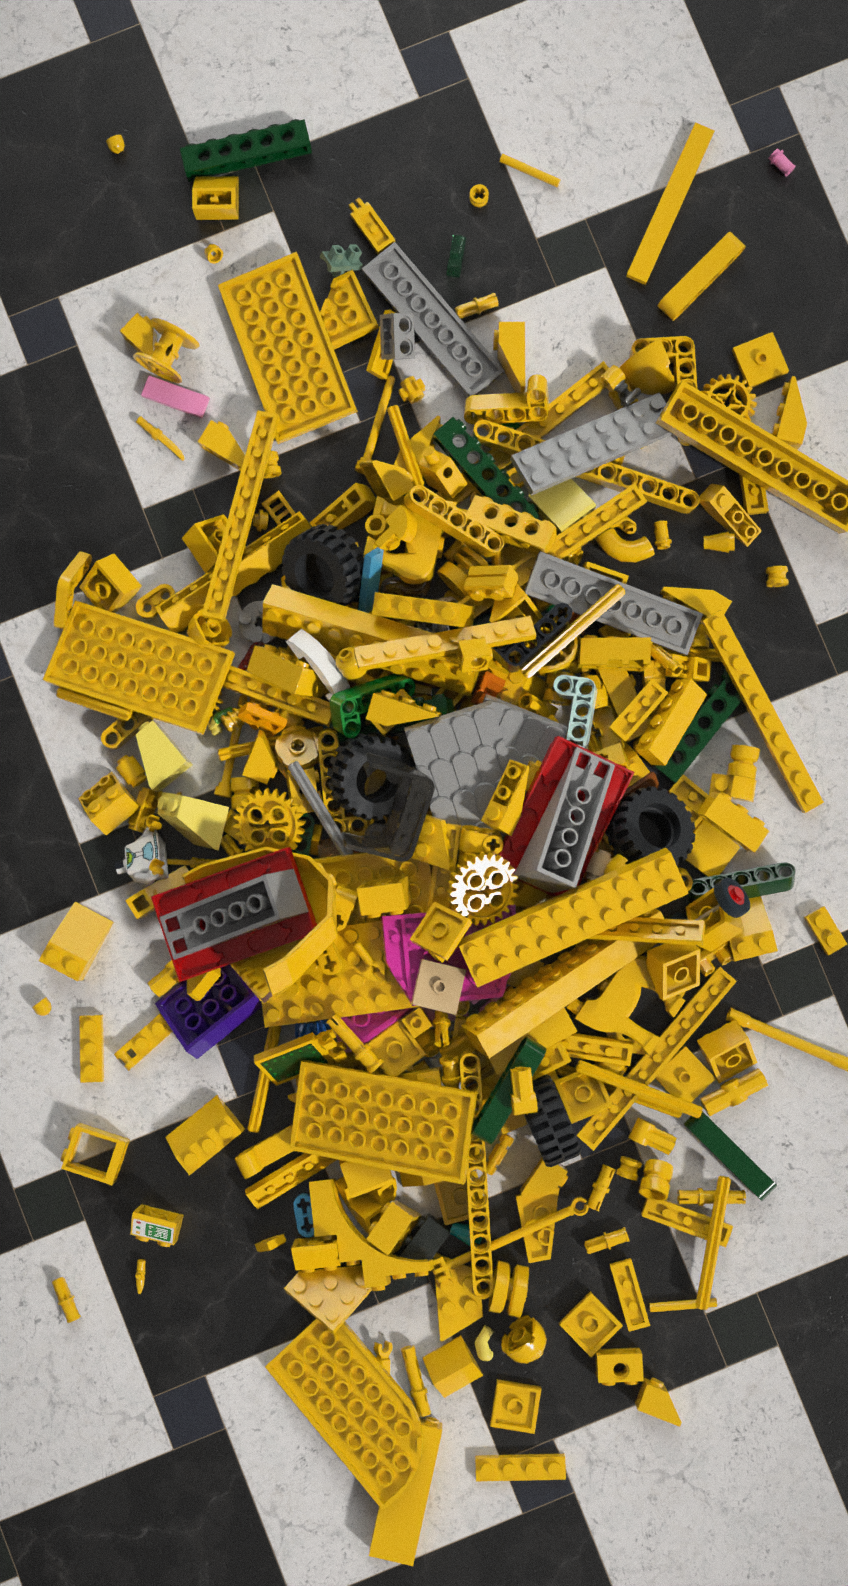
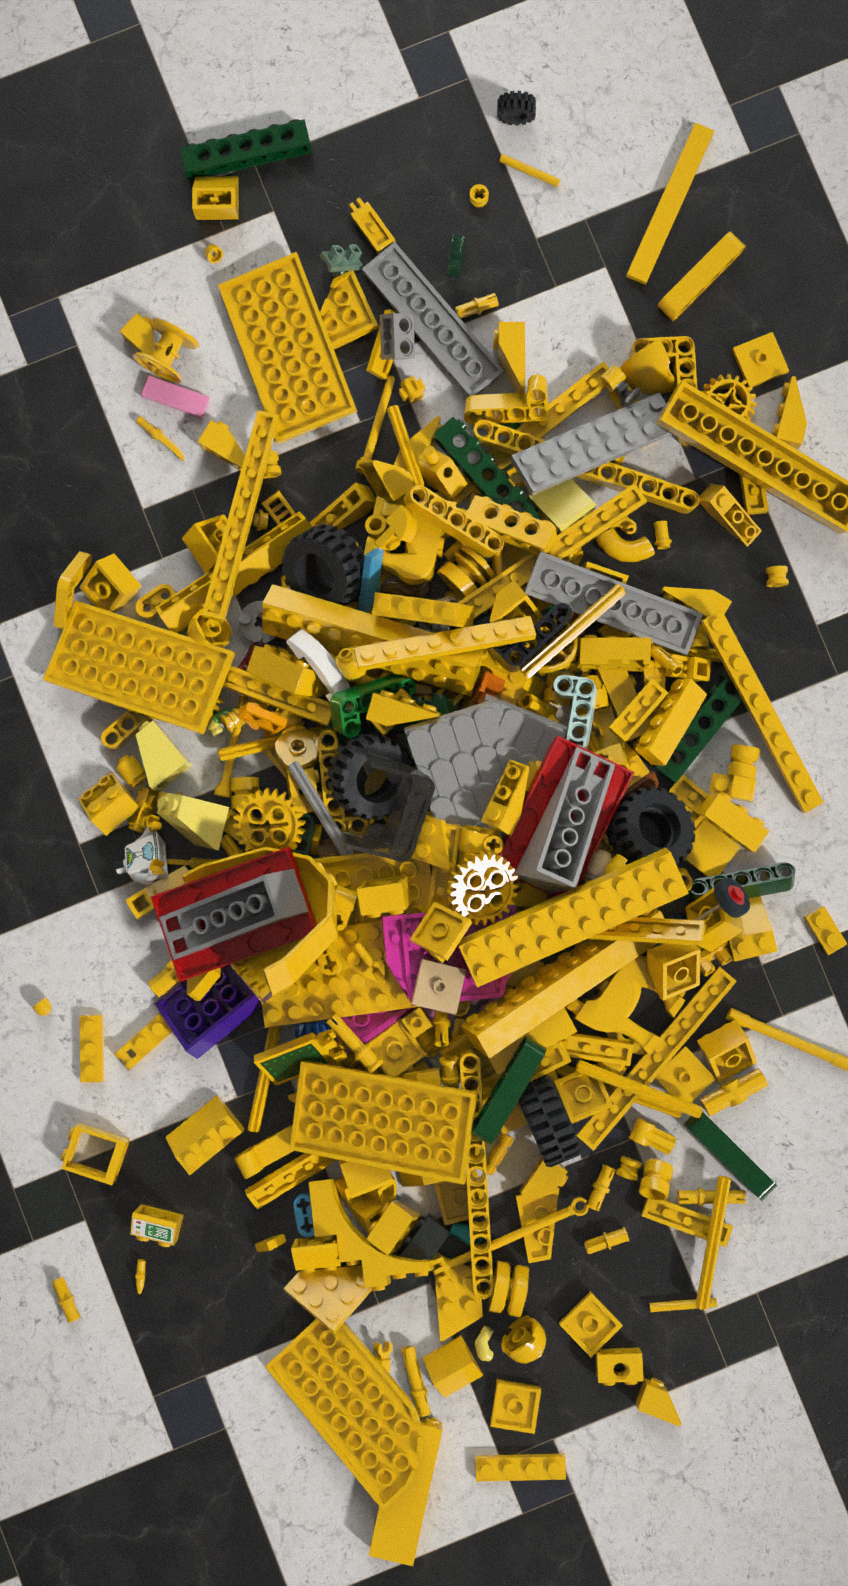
yellow slope [39,902,114,982] -> none
yellow axle [56,687,133,721] -> none
yellow hinge [106,135,125,154] -> none
yellow slope [242,729,278,784] -> none
yellow brick [456,638,493,673] -> none
yellow brick [464,565,518,601] -> none
yellow piece [510,1067,538,1115] -> none
yellow plate [609,1258,650,1332] -> none
yellow cone [704,531,735,553] -> none
bright pink pin [768,148,796,177] -> none
none -> black tyre [497,91,536,126]

